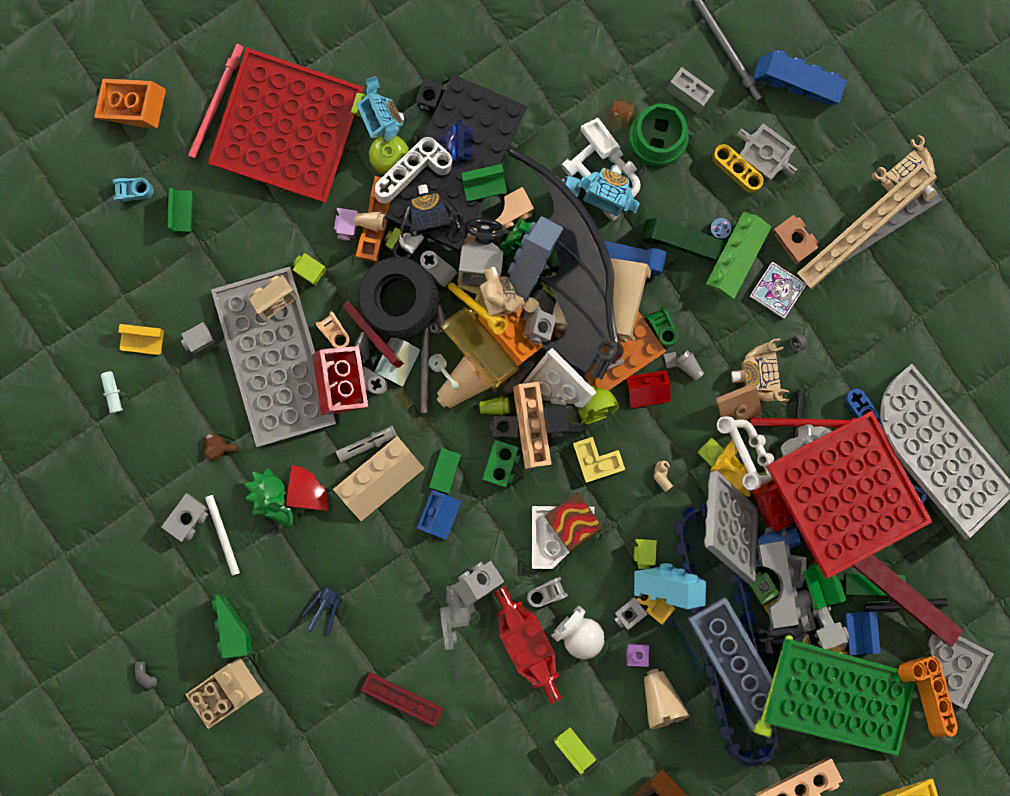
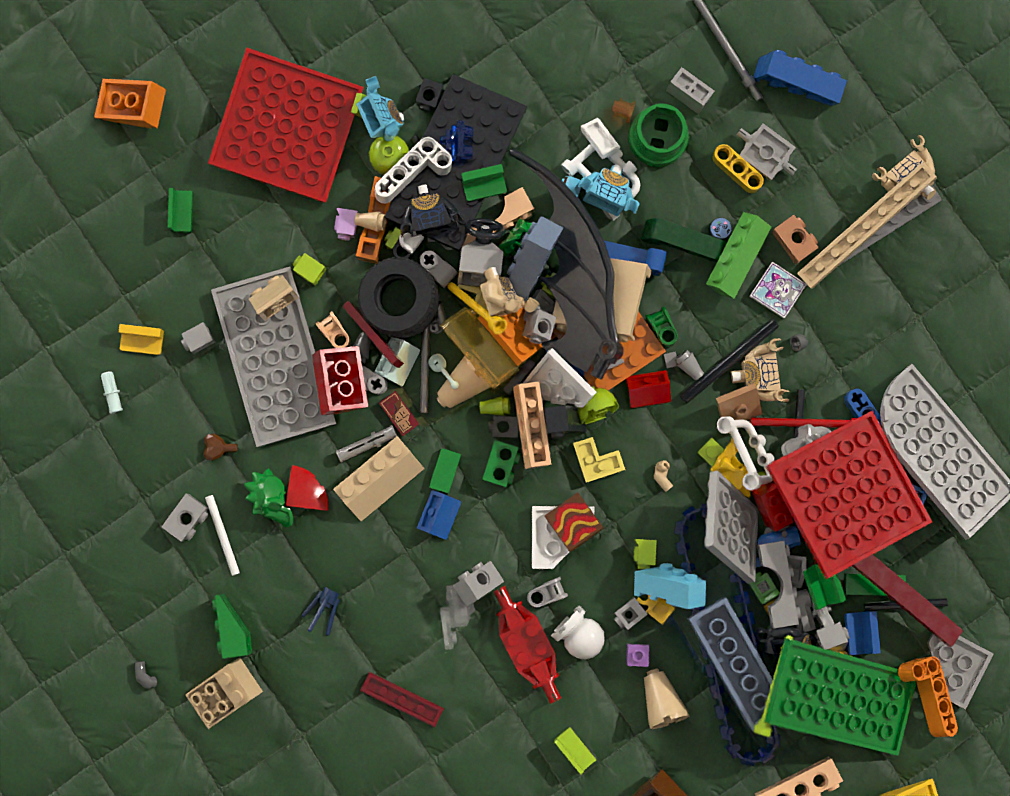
medium azure piece [112,178,154,202] -> none
coral bar [188,44,244,159] -> none
none -> tile [379,391,420,436]
none -> black axle [680,319,779,404]

